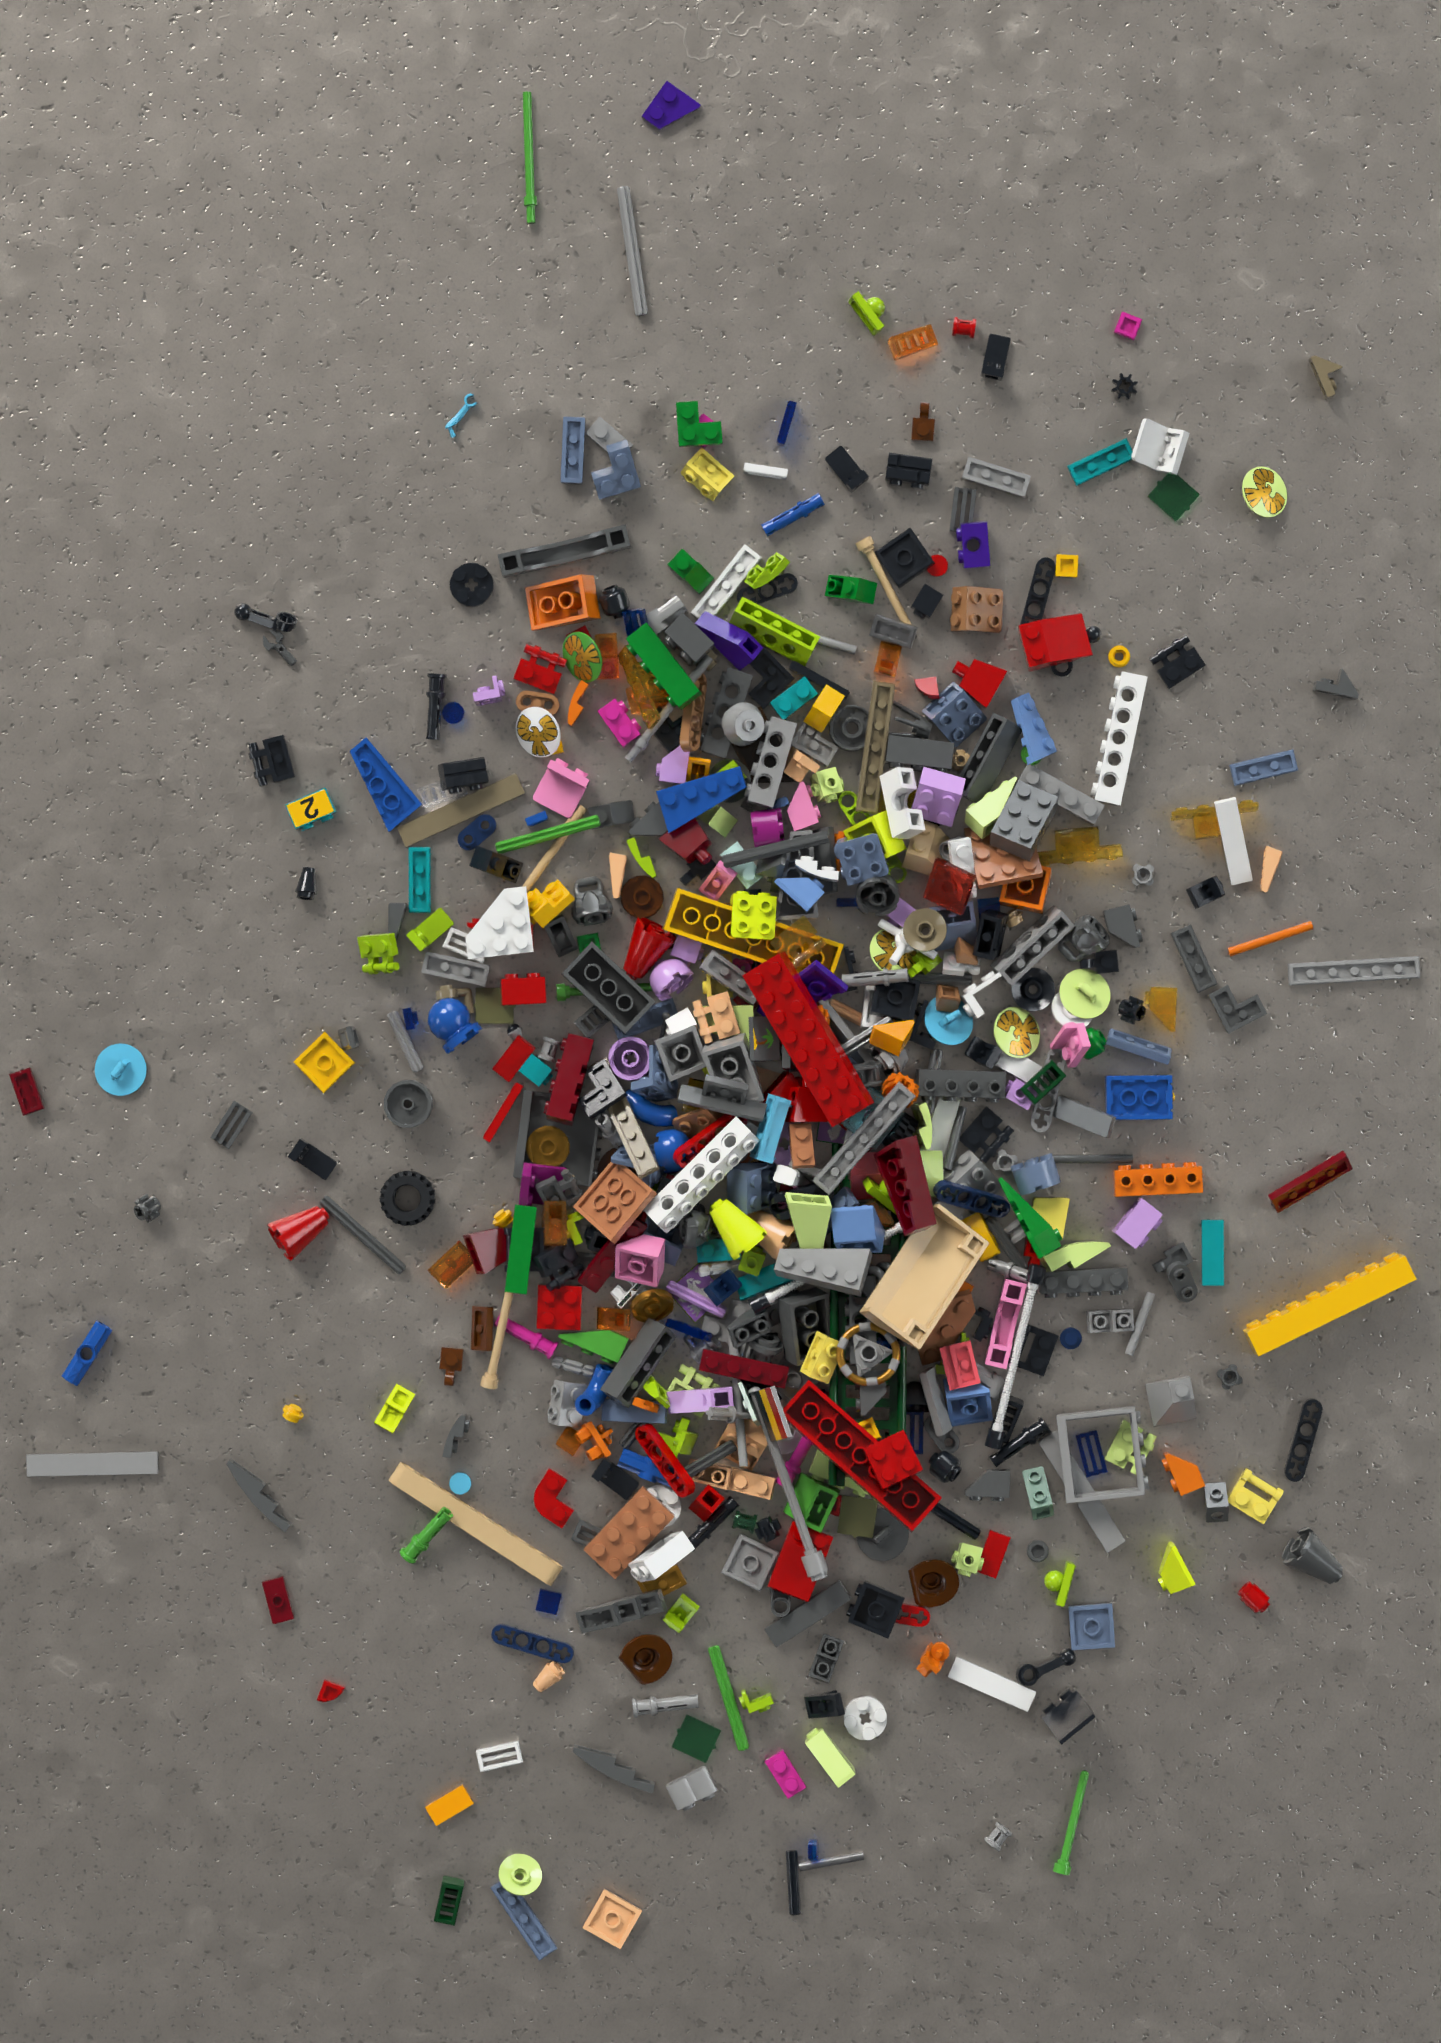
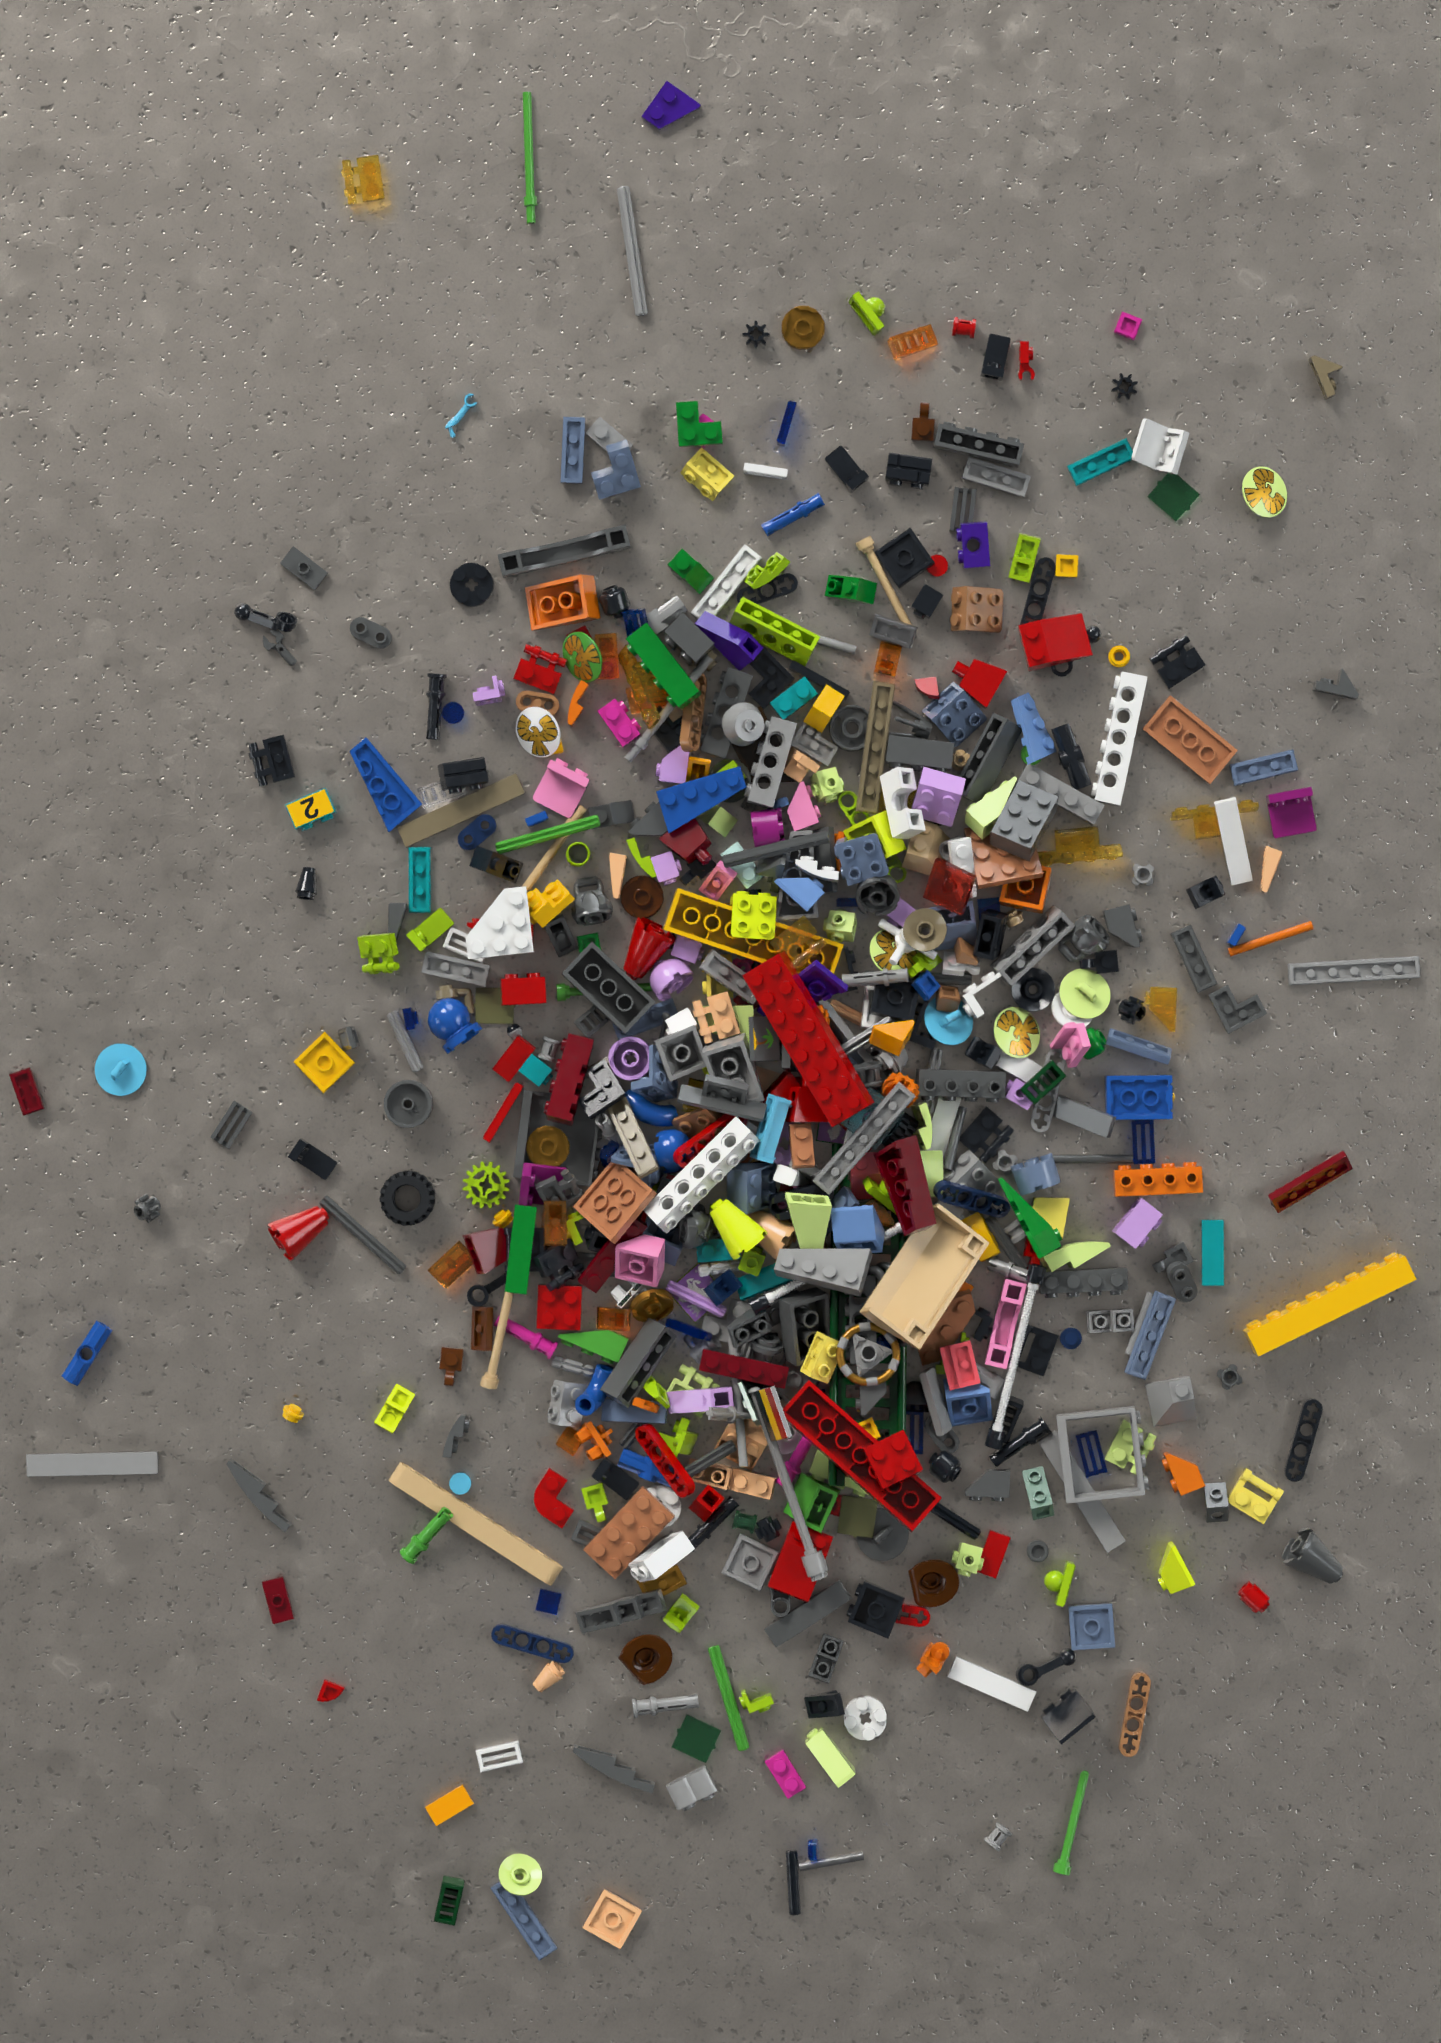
none -> dark grey plate [280,546,328,590]
none -> clear yellow plate [341,155,385,205]
none -> dark grey plate [350,617,392,649]
none -> lime gear [463,1161,510,1208]
none -> black piece [467,1272,507,1307]
none -> lime piece [566,842,590,867]
none -> lime plate [581,1483,608,1523]
none -> clear blue plate [600,1140,620,1168]
none -> lavender brick [651,851,682,886]
none -> black gear [742,321,770,349]
none -> pearl gold tile [781,306,825,350]
none -> yellowish green brick [823,909,857,942]
none -> blue tile [911,970,941,1001]
none -> dark grey brick [933,422,1024,468]
none -> lime slope [1008,533,1041,583]
none -> red plate [1018,341,1035,380]
none -> black piece [1051,723,1091,790]
none -> medium nougat beam [1119,1672,1151,1757]
none -> sand blue tile [1124,1291,1176,1380]
none -> clear blue tile [1131,1120,1155,1164]
none -> nougat plate [1142,695,1238,785]
none -> blue tile [1226,924,1246,946]
none -> magenta bracket [1266,787,1317,838]

